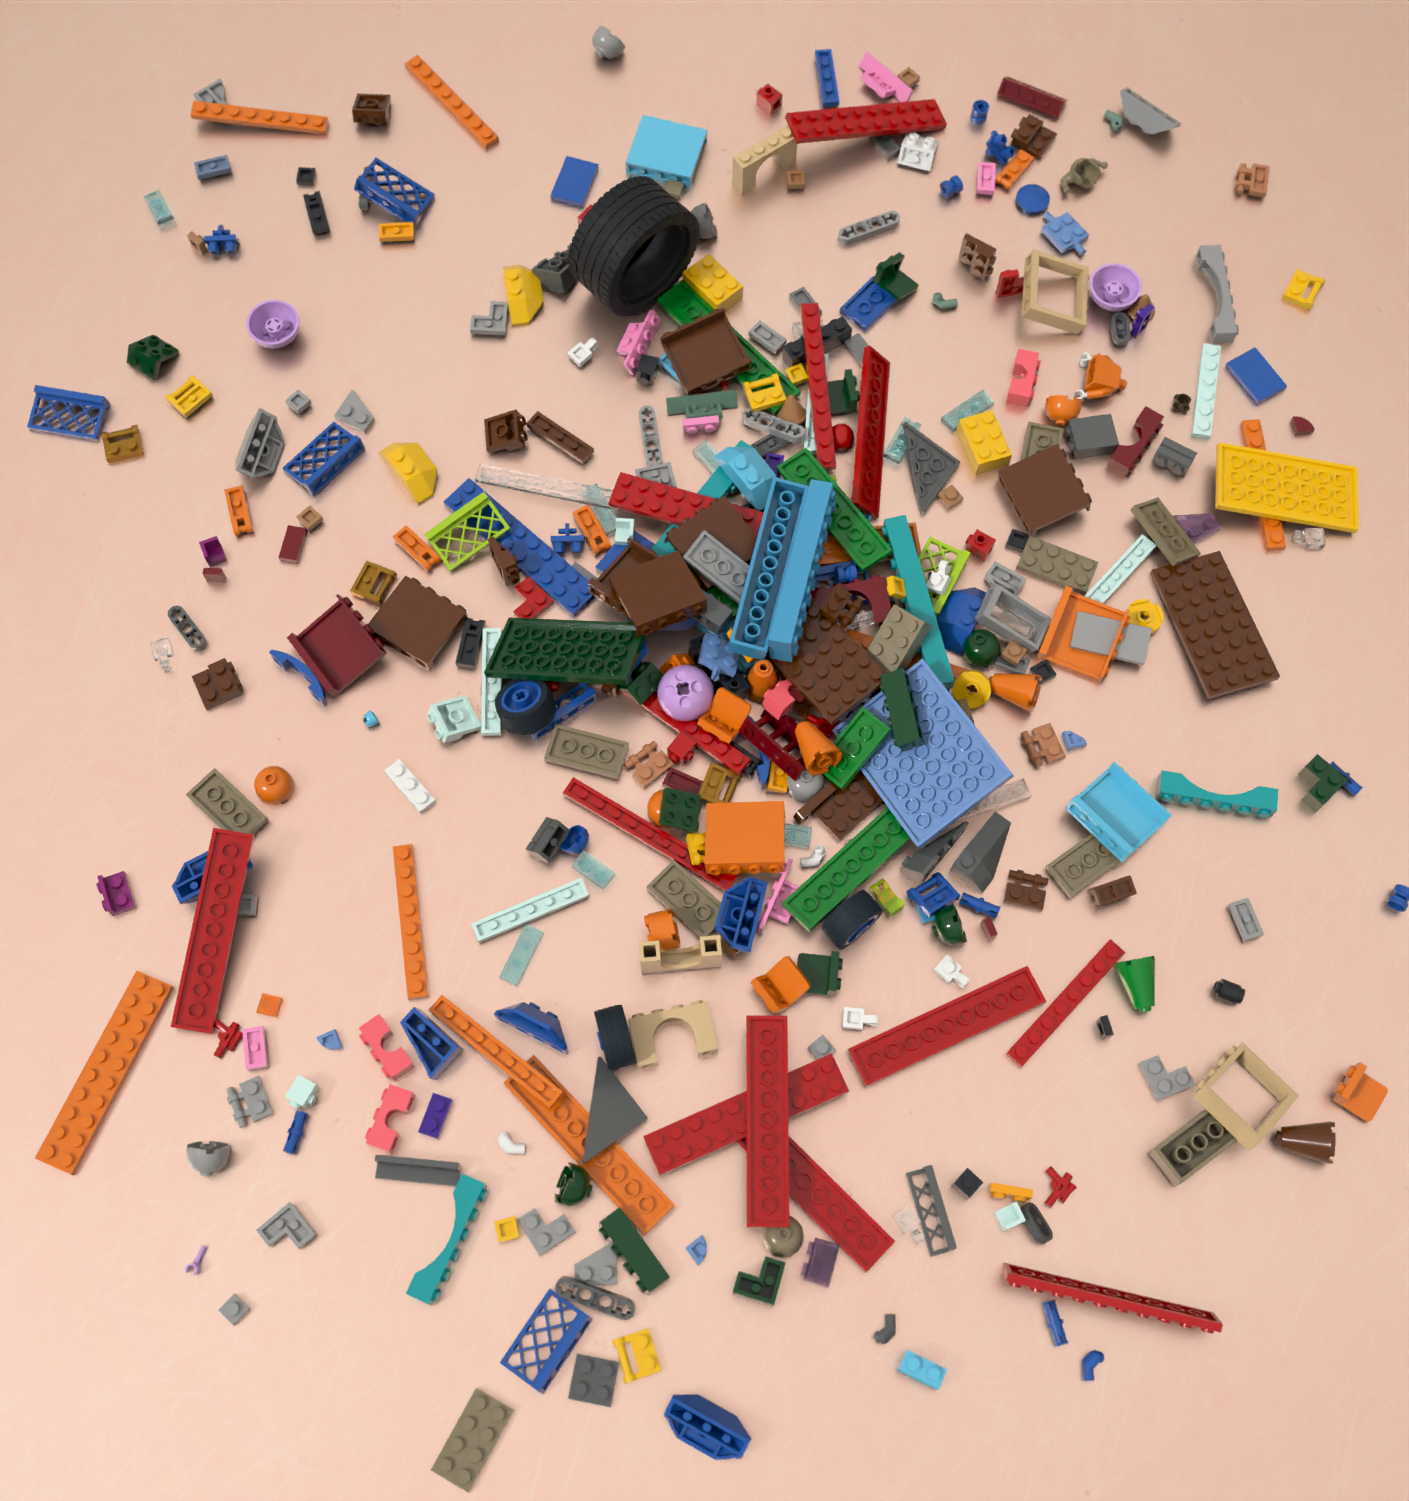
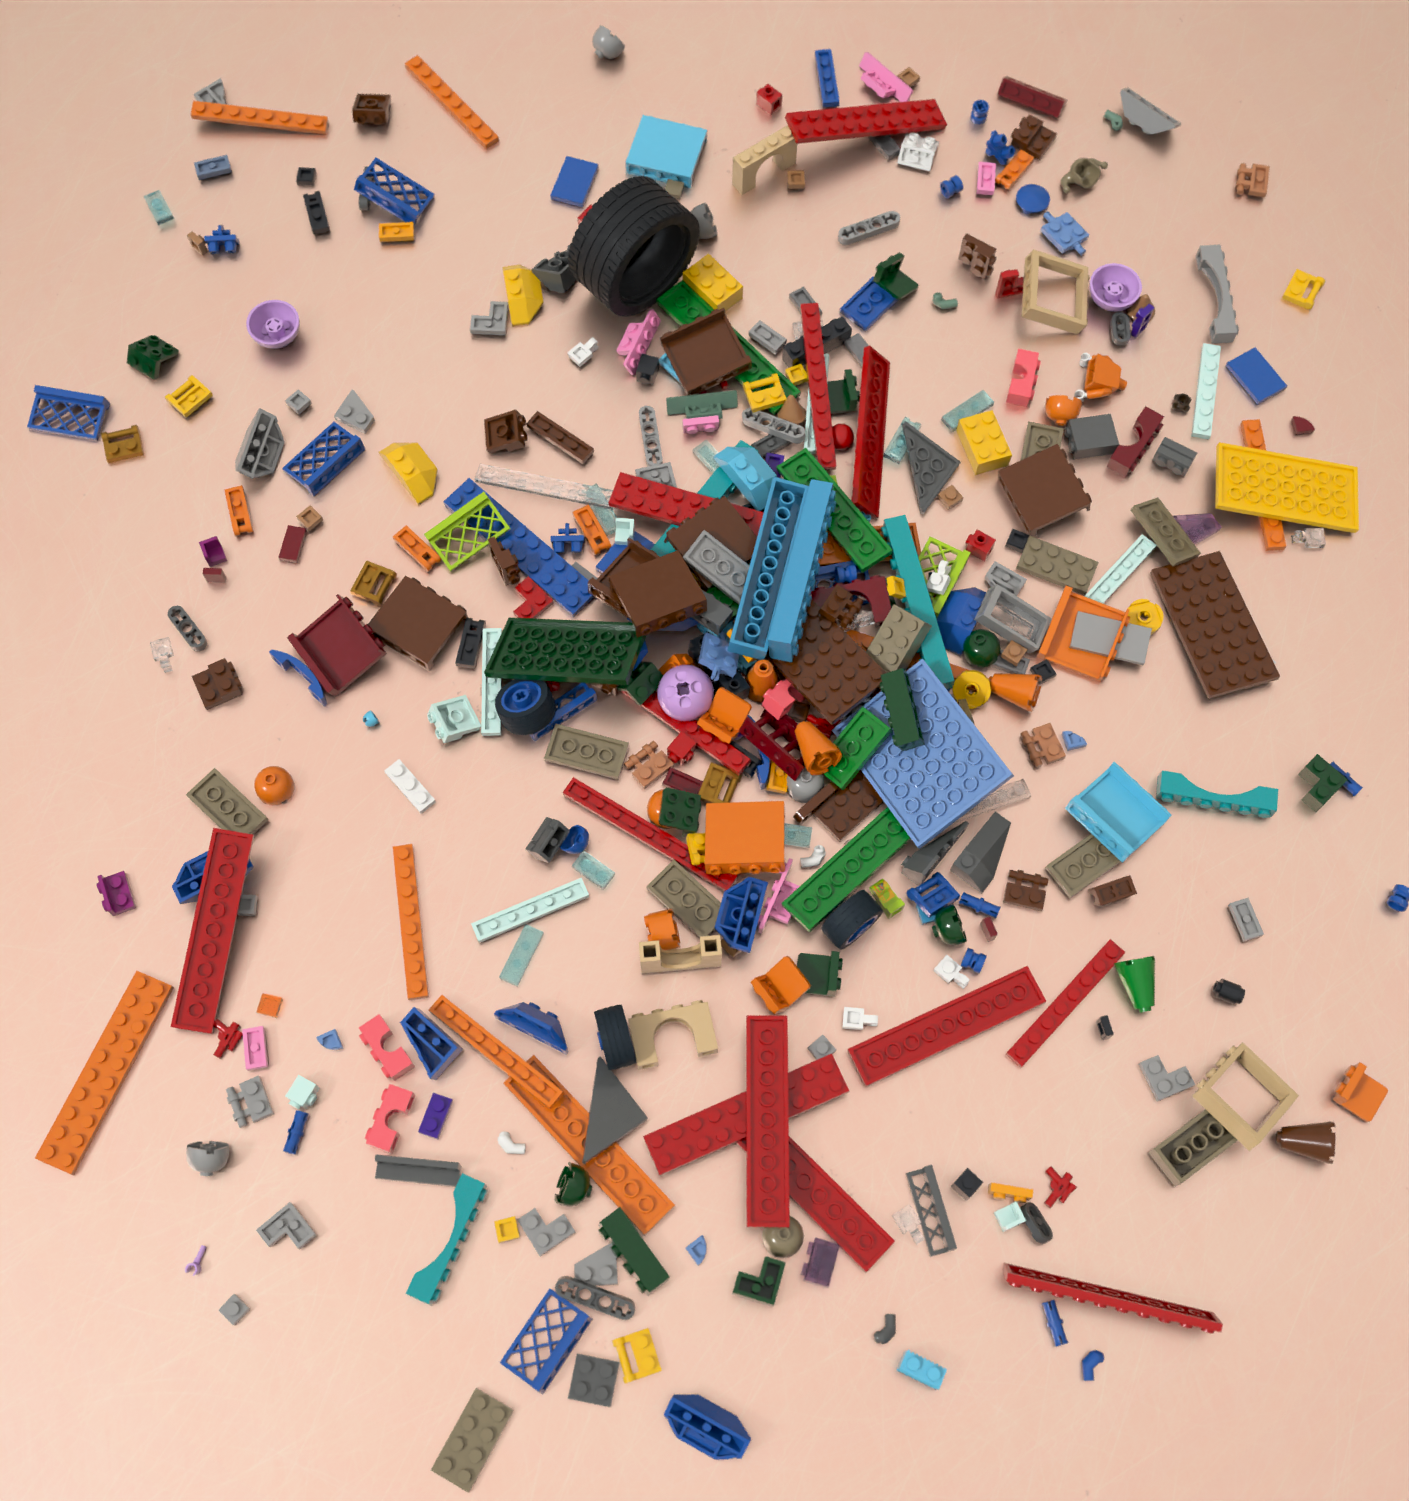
none -> blue wheel [961,948,987,973]

